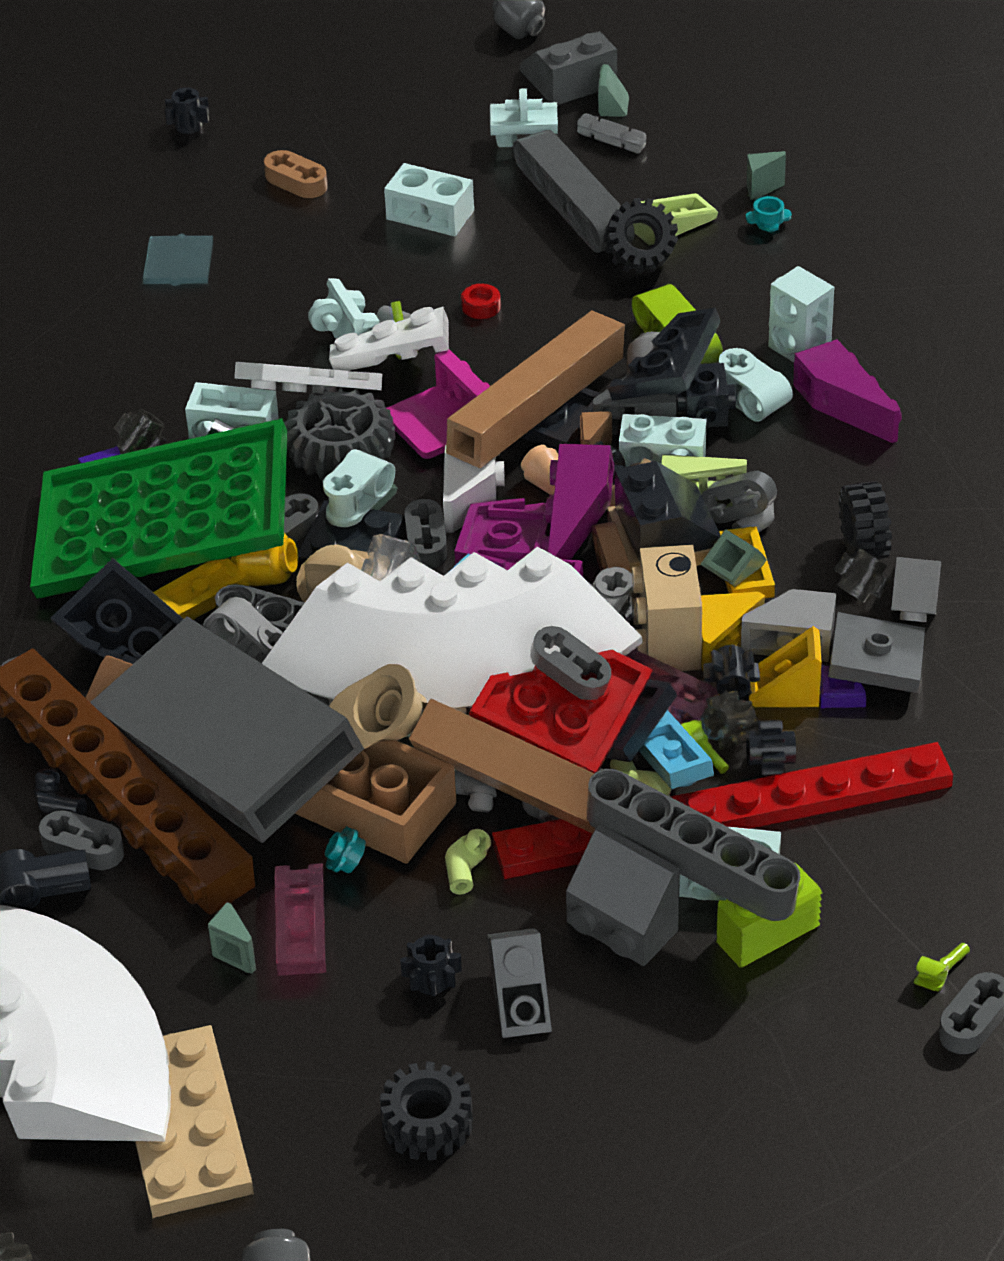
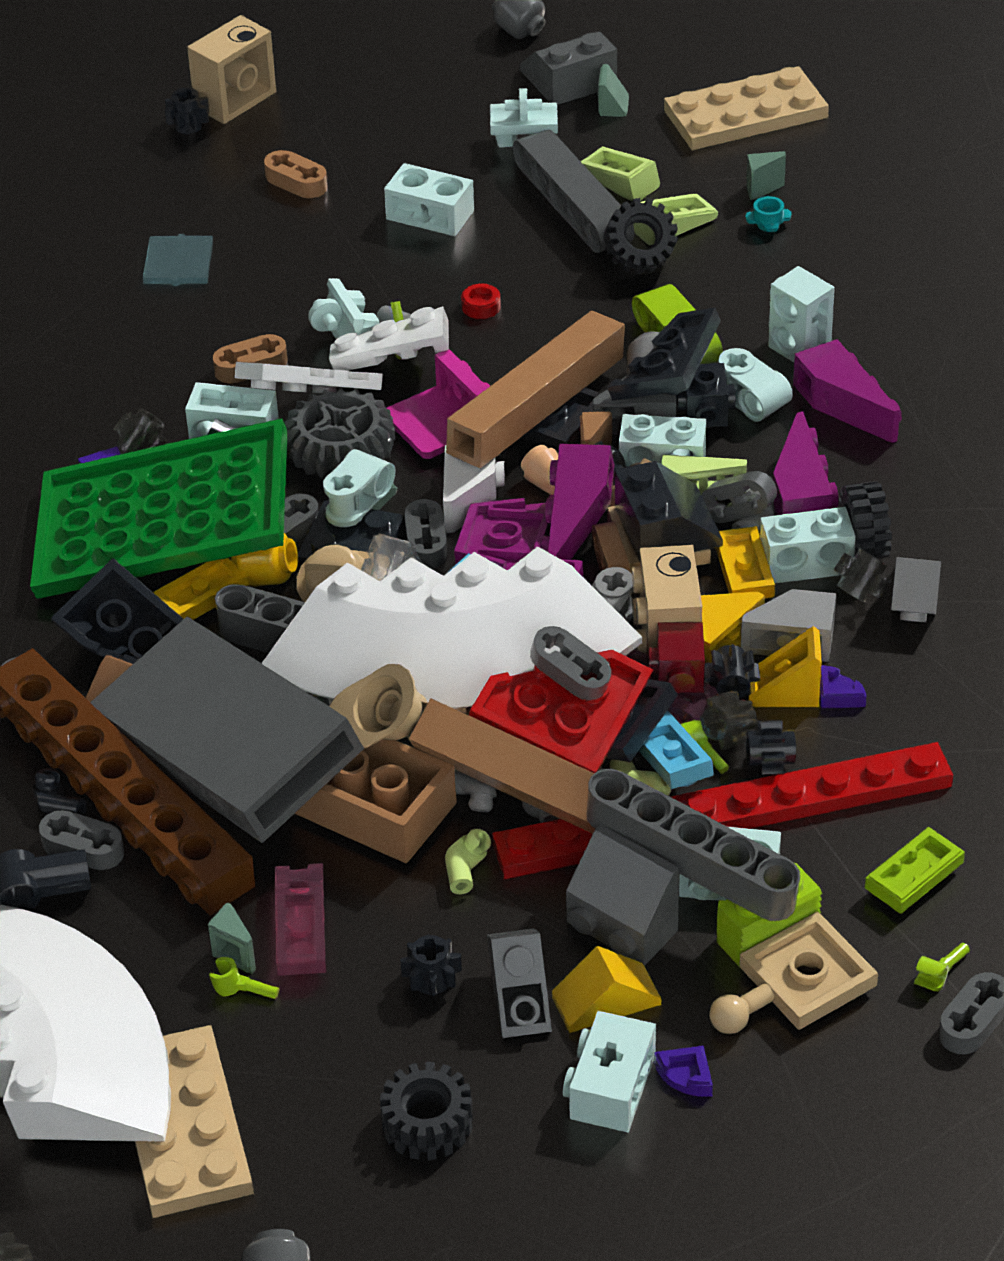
light grey piece [203,597,284,664] -> none
teal plate [324,826,366,874] -> none
light grey axle [577,113,646,153] -> none
sand green slope [701,529,767,587] -> none
dark grey plate [828,612,925,693] -> none
none -> tan brick [187,15,277,124]
none -> lime hand [209,957,279,999]
none -> medium nougat beam [213,334,288,384]
none -> yellow slope [552,946,661,1033]
none -> light aqua brick [563,1011,656,1133]
none -> yellowish green slope [581,147,660,201]
none -> dark red brick [649,622,705,693]
none -> dark purple tile [654,1046,713,1097]
none -> tan plate [664,66,829,150]
none -> tan plate [709,911,878,1034]
none -> light aqua brick [760,507,856,584]
none -> magenta slope [773,412,839,515]
none -> lime plate [865,827,965,914]

